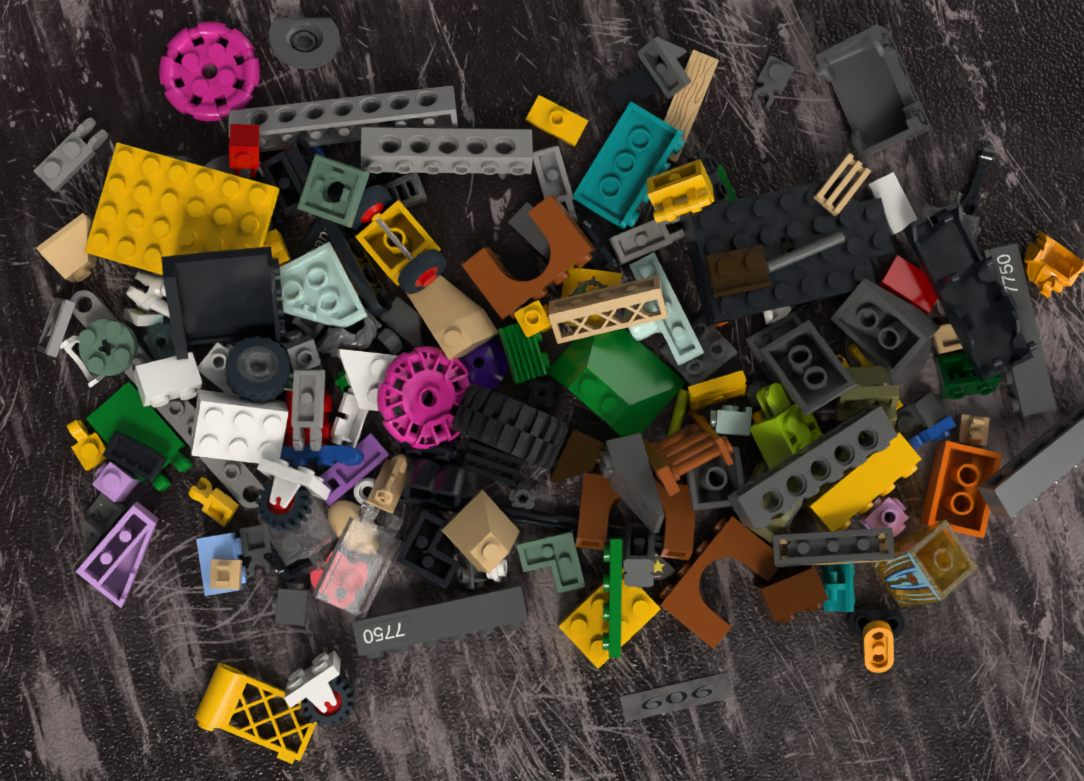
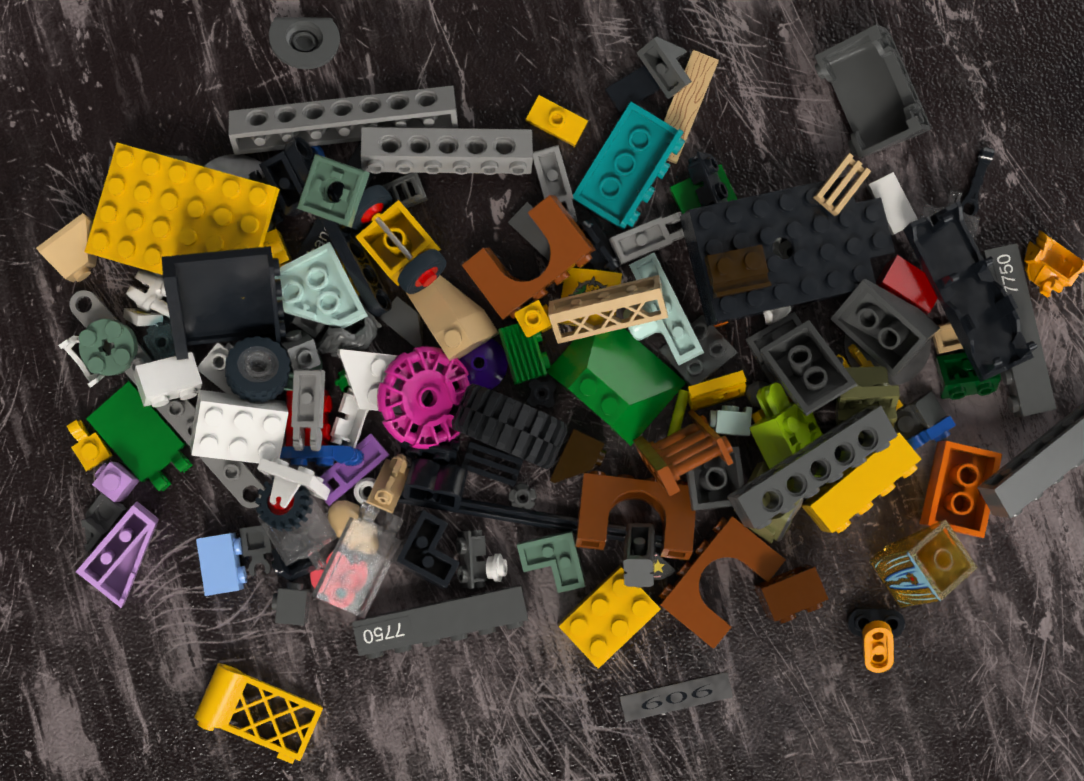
light grey hinge [34,118,108,192] -> none
light grey tile [37,297,76,357] -> none
black plate [102,430,168,483] -> none
dark pink plate [159,21,260,121] -> none
yellow plate [188,477,239,527] -> none
tan tile [210,559,242,589] -> none
red brick [229,124,260,177] -> none
plate [284,651,354,728] -> none
dark grey tile [376,328,403,355] -> none
tan slope [441,490,520,573] -> none
dark grey slope [599,433,665,534] -> none
green plate [602,538,622,658] -> none
yellow brick [647,159,714,223] -> none
dark grey plate [751,55,795,109] -> none
dark grey bar [766,231,845,273] -> none
dark grey piece [773,528,895,568] -> none
teal hips [822,563,855,612] -> none
lavender brick [858,496,909,537] -> none
tan tile [956,414,990,446] -> none

